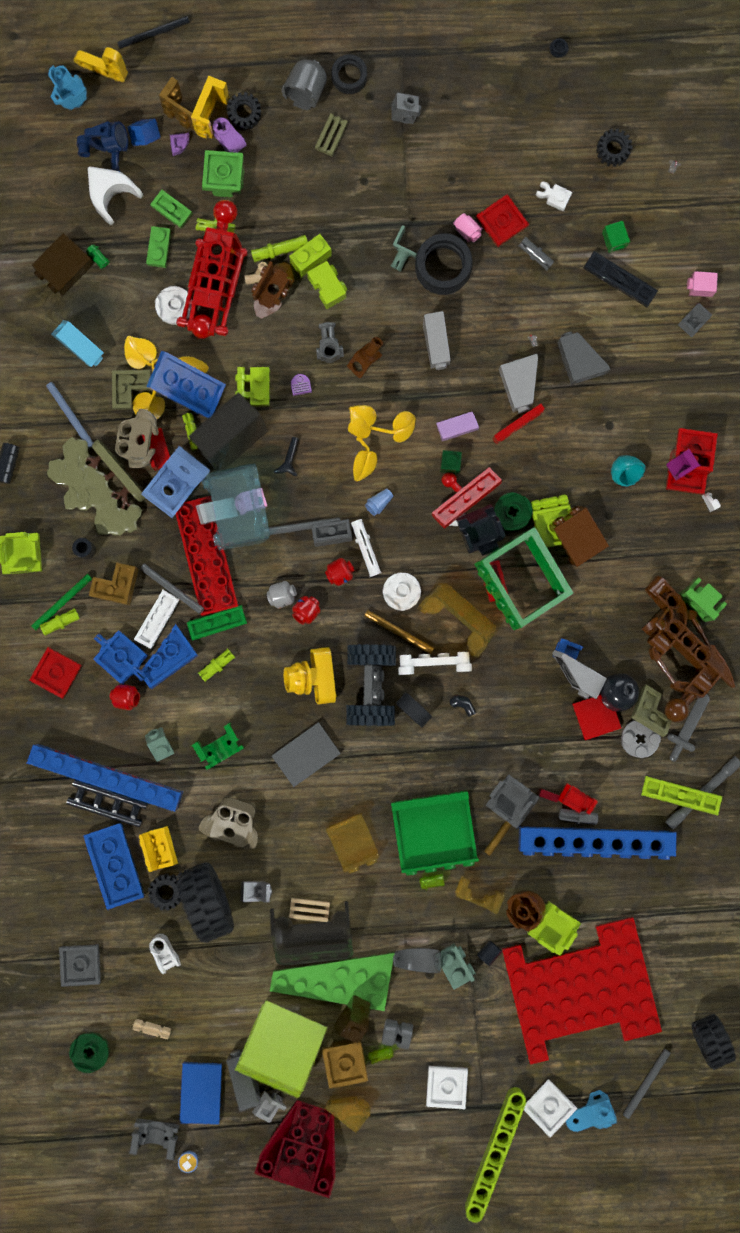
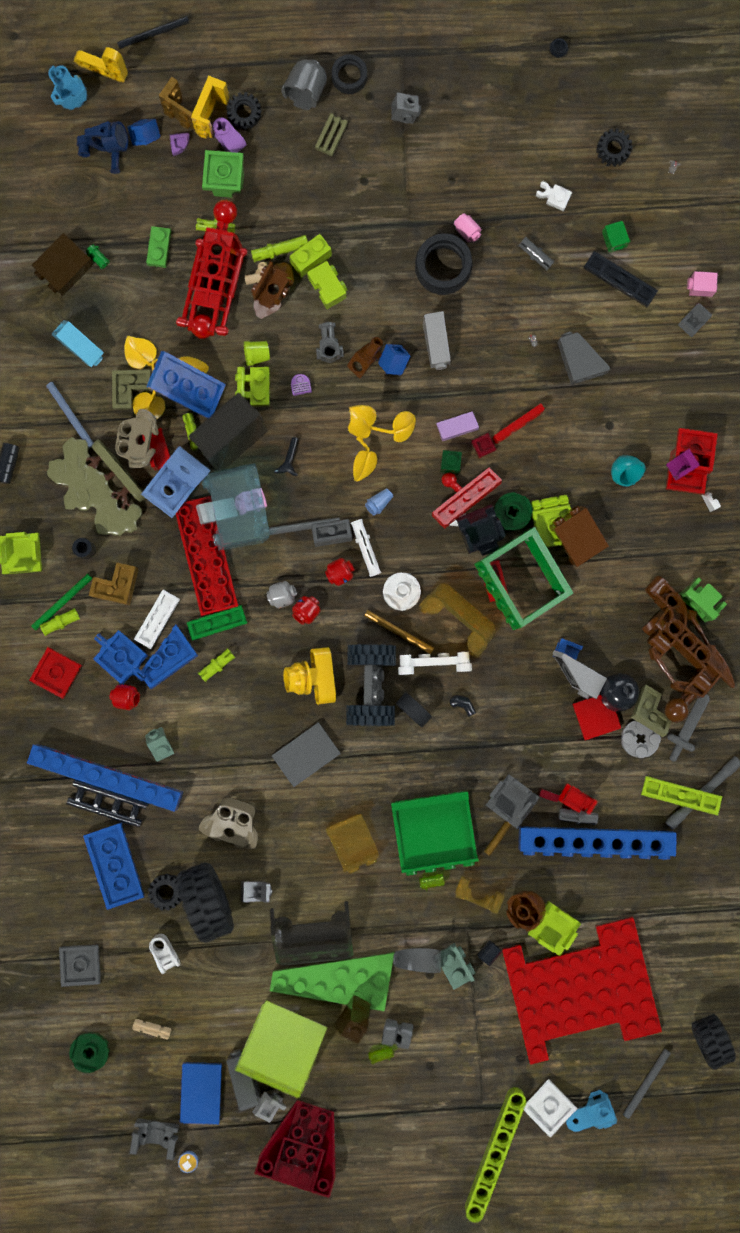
white animal [88,167,143,225] -> none
yellow bracket [139,826,178,872] -> none
dark grey piece [140,564,204,614] -> none
bright green plate [150,190,193,229] -> none
white tile [155,286,192,325] -> none
green piece [191,723,245,770] -> none
tan tile [289,898,330,922] -> none
pearl gold panel [322,1039,368,1089] -> none
clear yellow slope [325,1097,371,1133] -> none
sand green bracket [391,225,417,272] -> none
white tile [426,1065,468,1109] -> none
red tile [476,194,529,247] -> none
light grey slope [499,354,538,413] -> none
none -> lime piece [244,341,270,366]
none -> blue panel [379,344,410,375]
none -> dark red tile [471,433,497,459]

